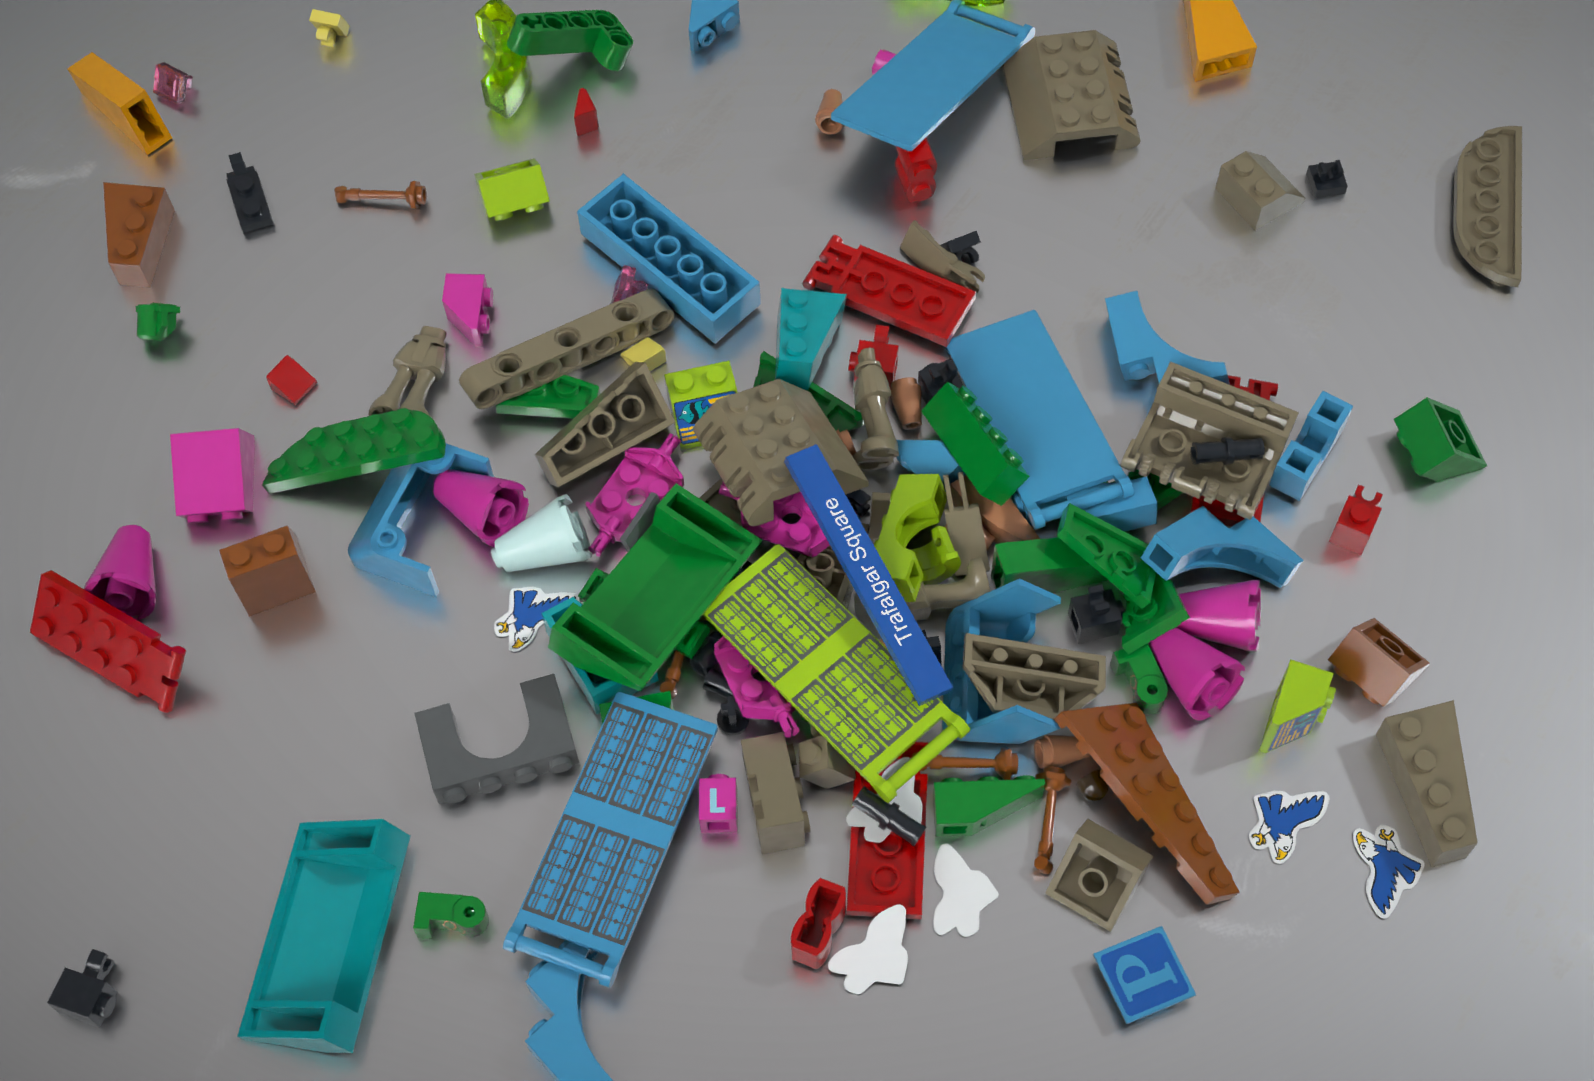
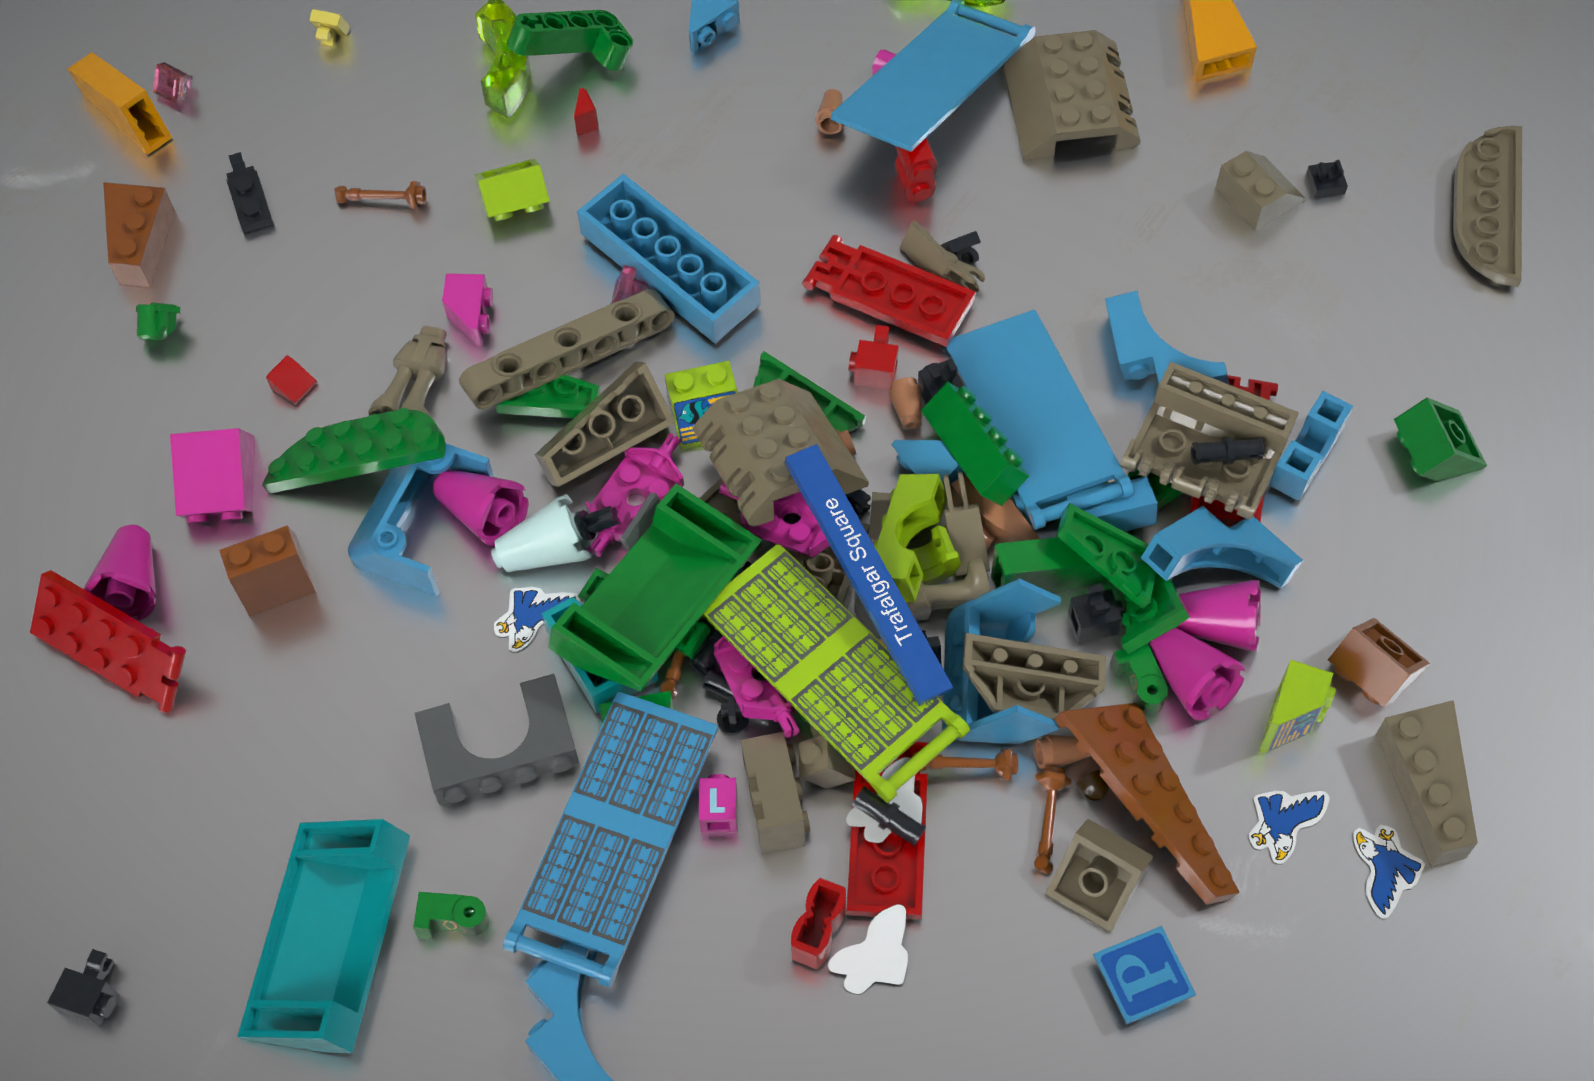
light yellow slope [621,337,667,372] -> none
teal wedge [775,288,847,390] -> none
dark tan piece [853,348,899,471] -> none
green slope [933,775,1045,837] -> none
white sticker [933,844,999,937] -> none
red brick [1329,484,1383,555] -> none
none -> black piece [575,506,620,541]

